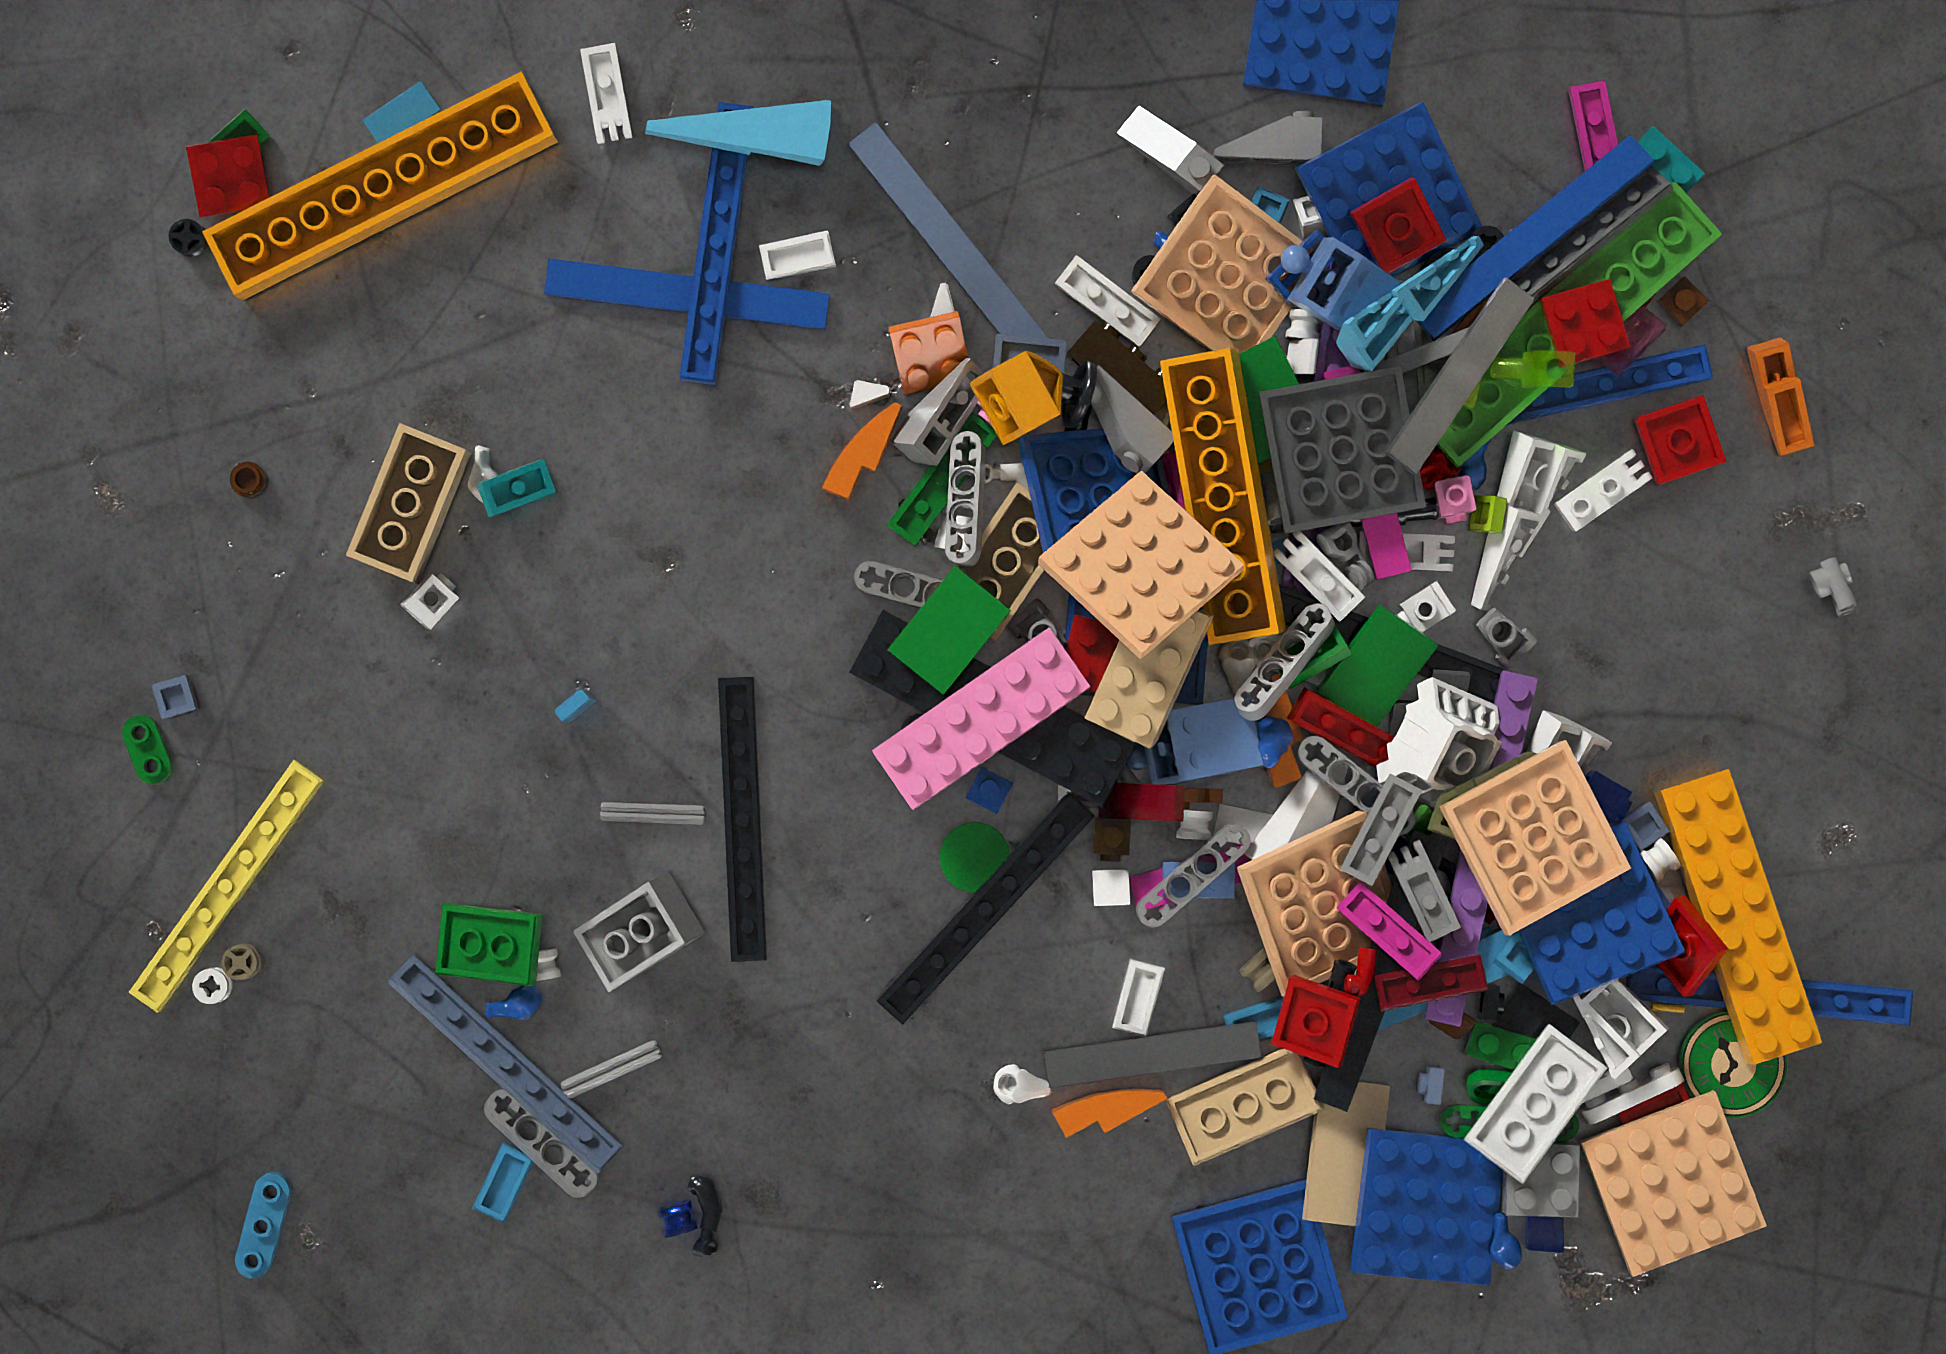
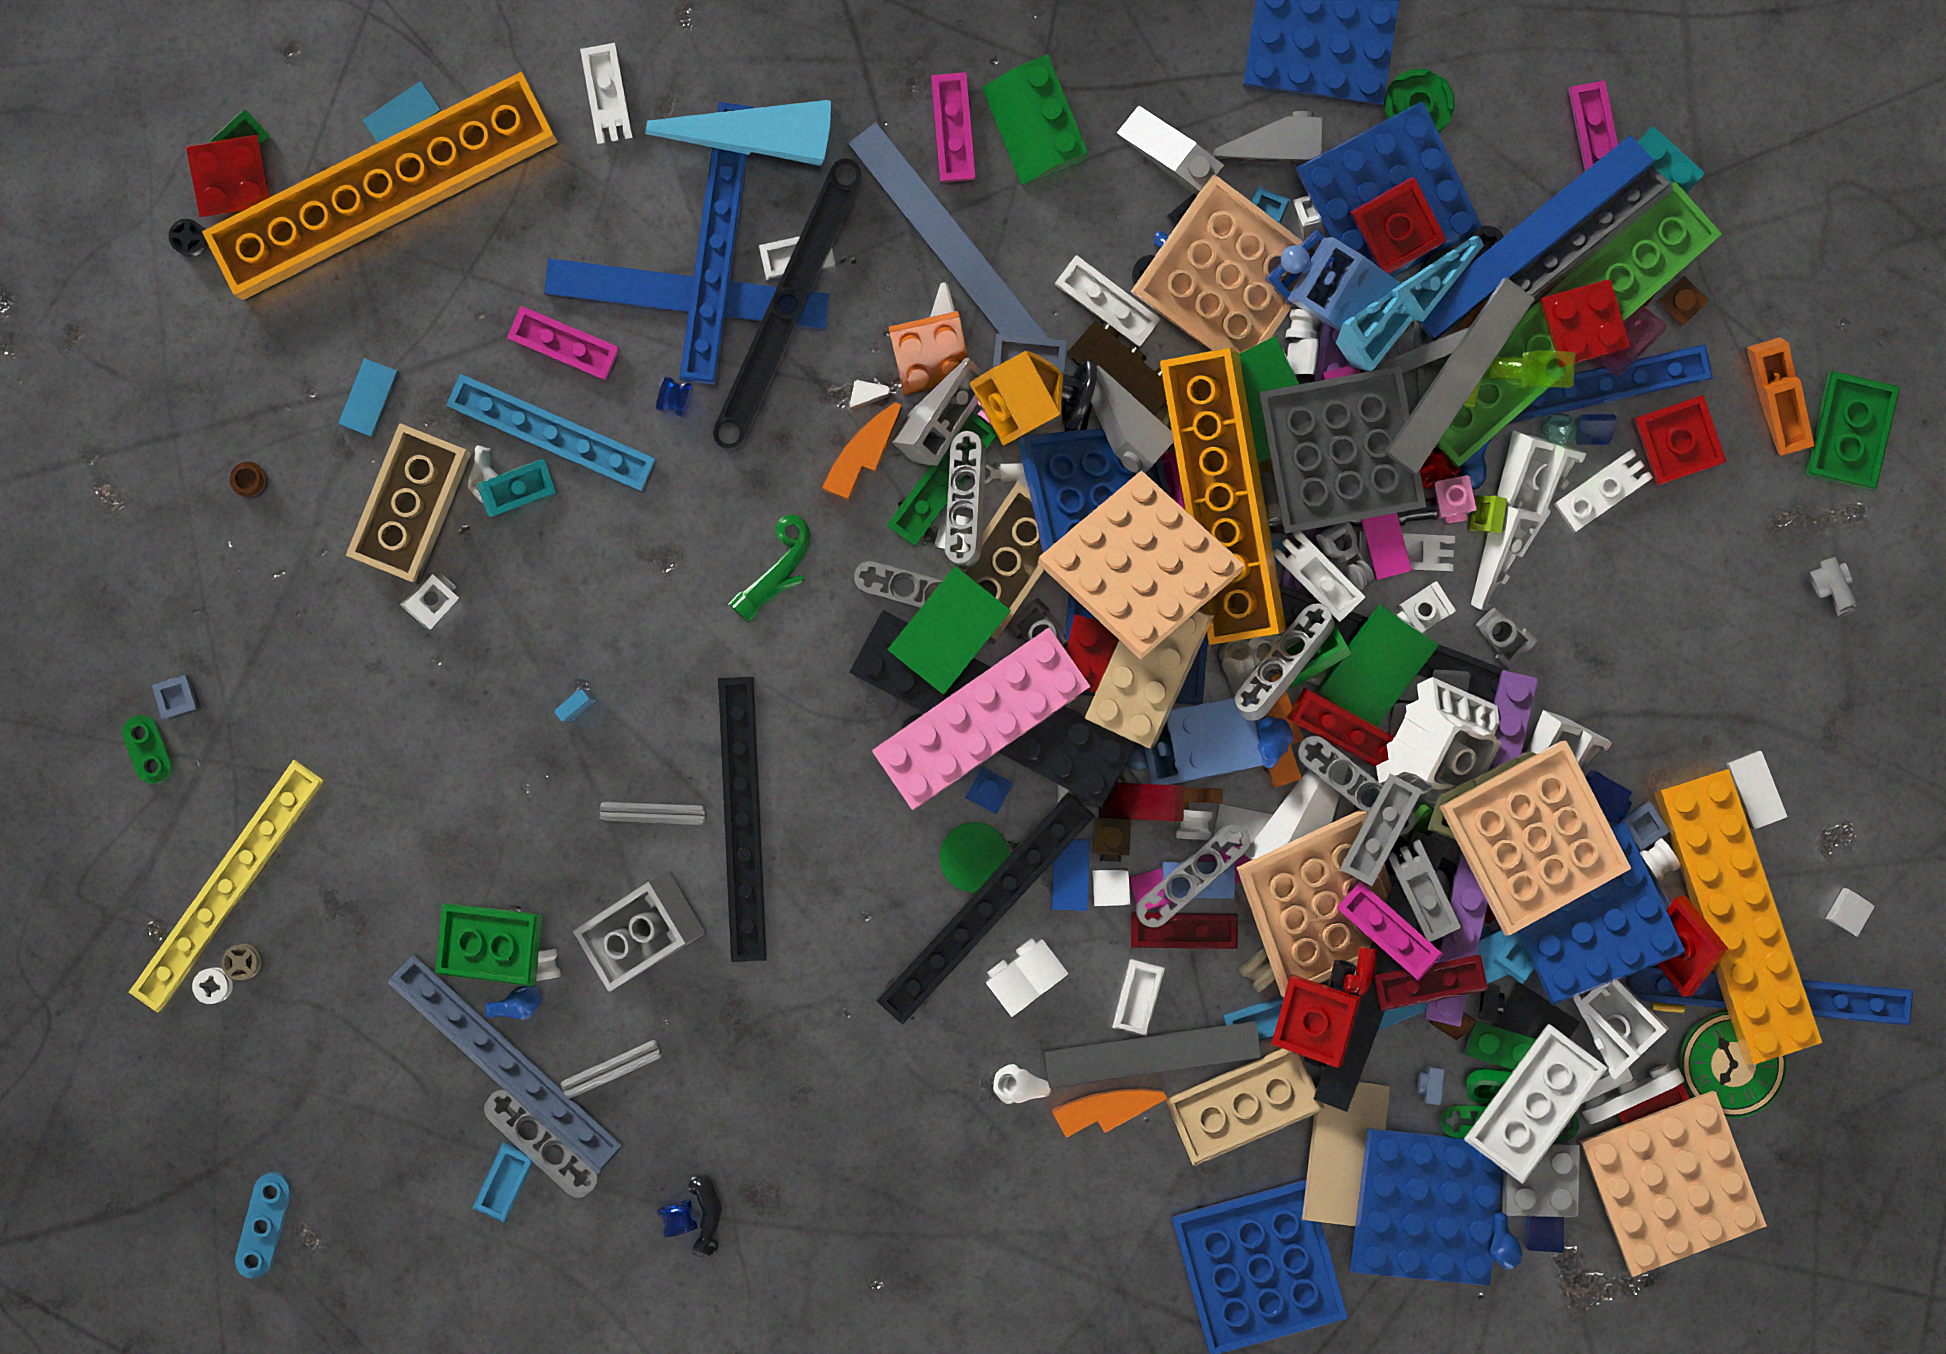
none -> dark azure tile [338,358,399,437]
none -> dark azure plate [446,374,656,492]
none -> dark pink plate [507,306,620,381]
none -> clear blue wheel [656,376,693,418]
none -> black beam [713,158,862,450]
none -> green plant [728,514,811,623]
none -> dark pink plate [931,72,975,183]
none -> green slope [982,54,1088,186]
none -> white brick [986,938,1068,1017]
none -> blue tile [1052,839,1090,911]
none -> dark red tile [1131,912,1238,949]
none -> green tile [1384,68,1455,133]
none -> clear light blue plate [1541,413,1578,445]
none -> clear blue slope [1575,414,1616,445]
none -> white tile [1726,751,1788,830]
none -> green tile [1805,370,1900,491]
none -> white slope [1825,888,1875,937]

